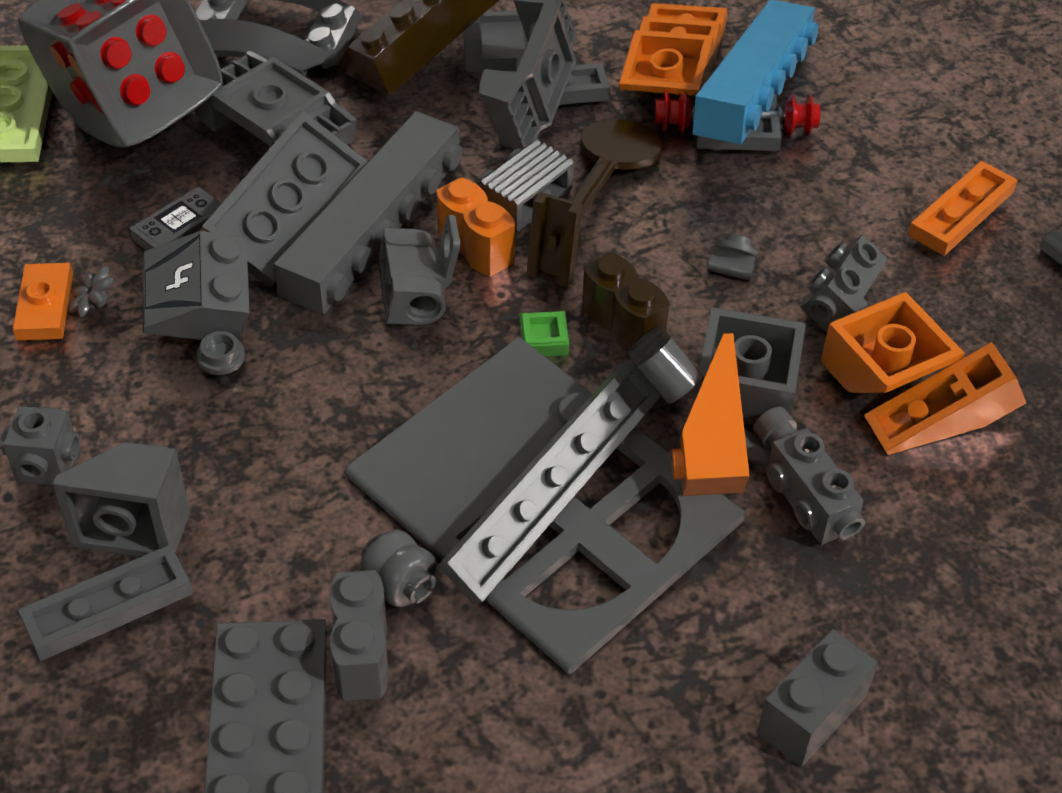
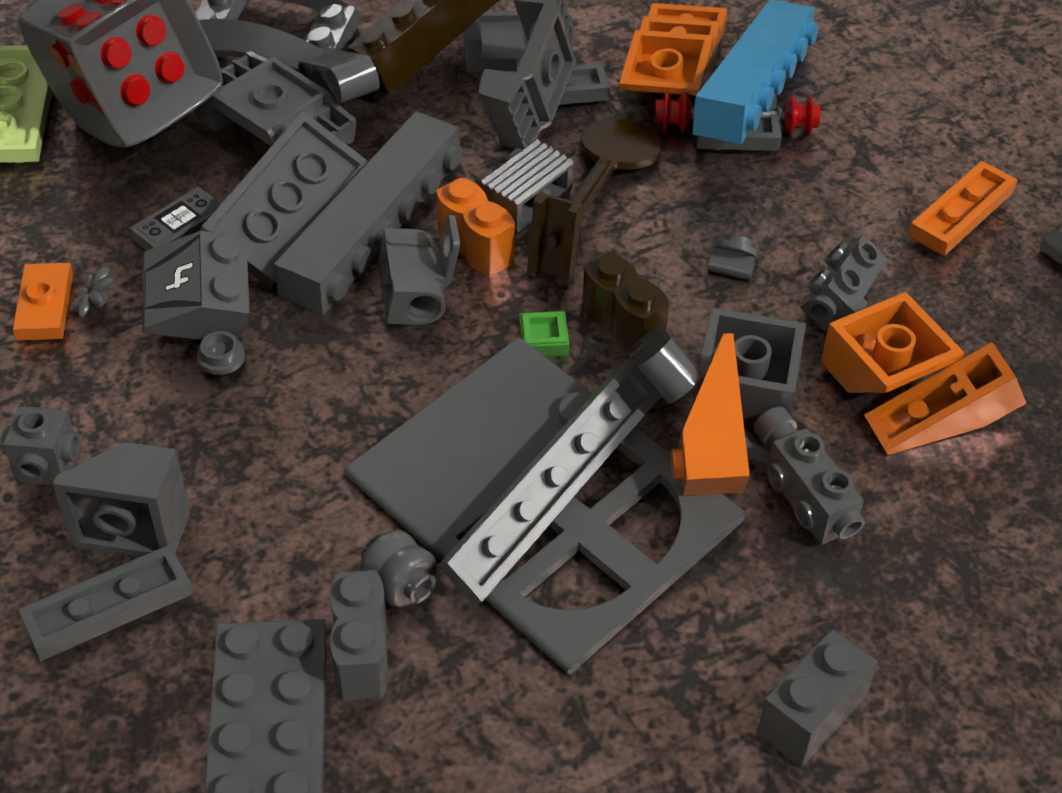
none -> dark grey beam [298,50,379,104]

